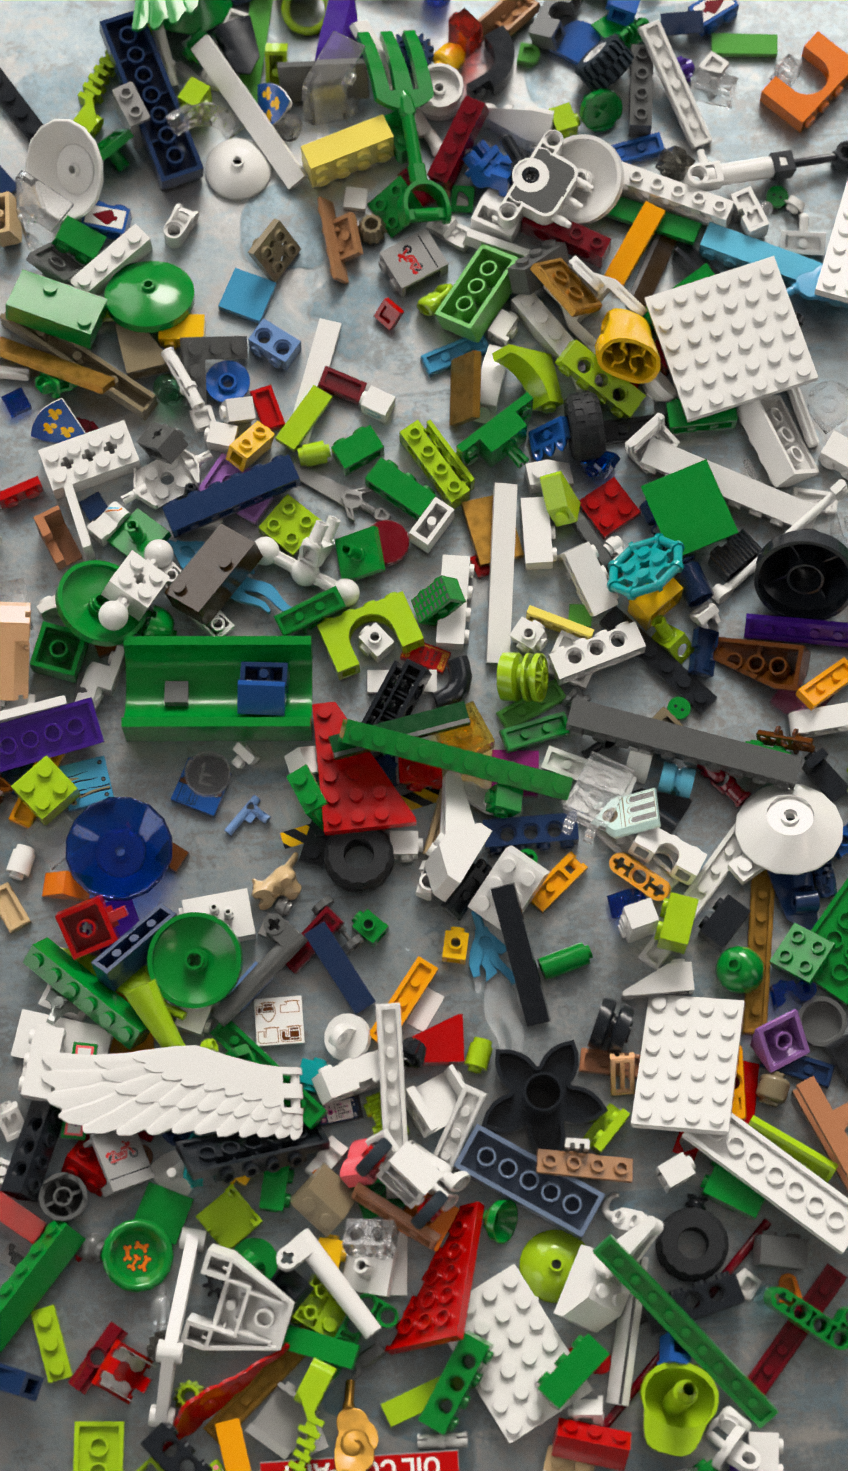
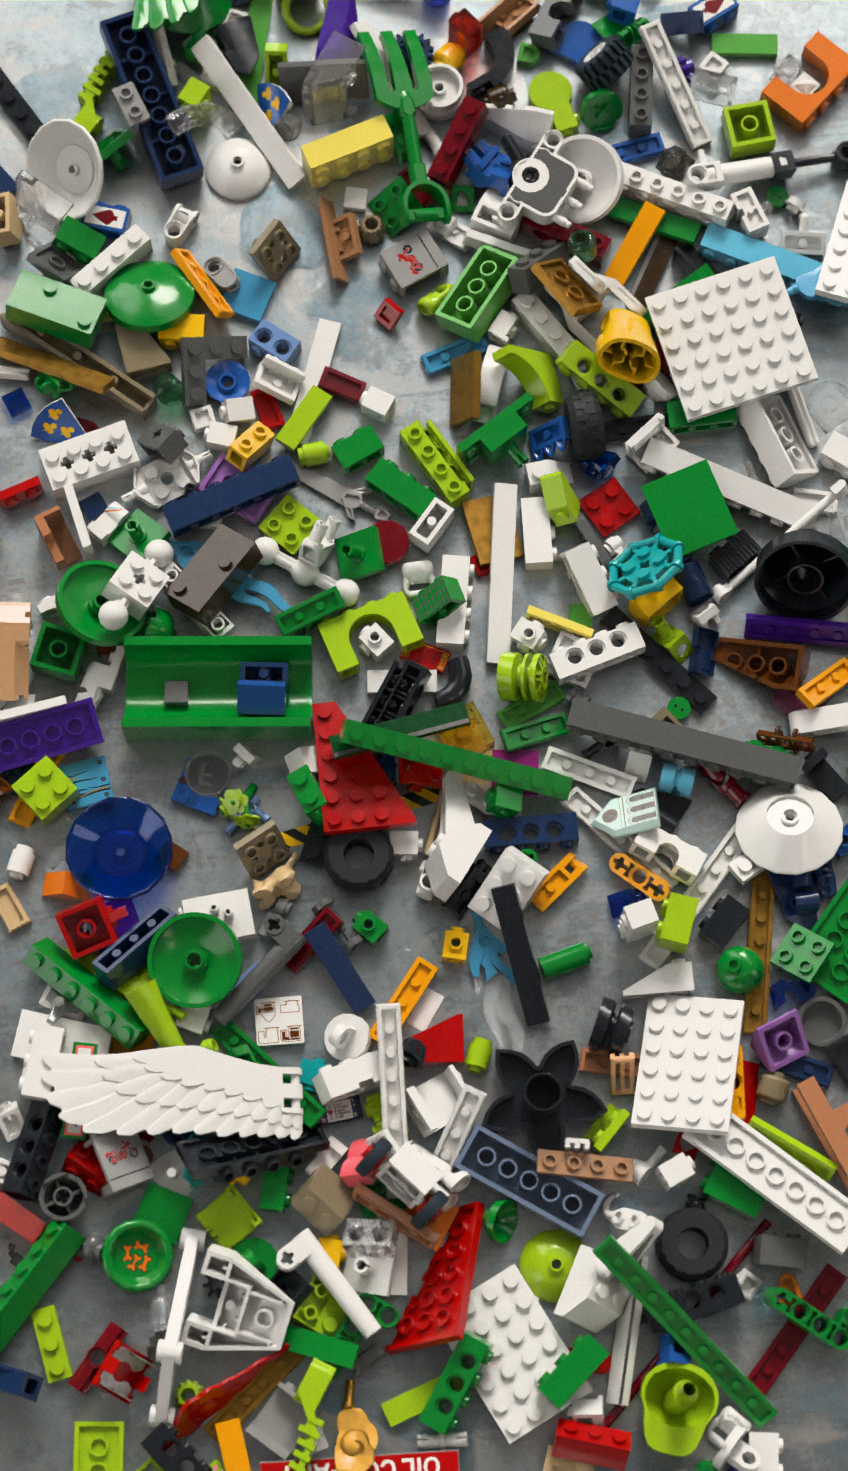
white pin [161,347,205,411] -> none
clear tile [561,751,635,845] -> none
none -> light orange tile [169,248,235,319]
none -> light grey piece [203,256,241,293]
none -> lime plant [219,783,260,829]
none -> dark tan plate [232,819,292,879]
none -> white bracket [251,354,307,405]
none -> white piece [402,560,435,600]
none -> dark brown head [484,83,518,108]
none -> lime tile [528,71,572,110]
none -> clear green head [567,229,598,263]
none -> white bar [633,1145,668,1186]
none -> lime brick [721,99,776,159]
none -> white tile [790,71,821,94]

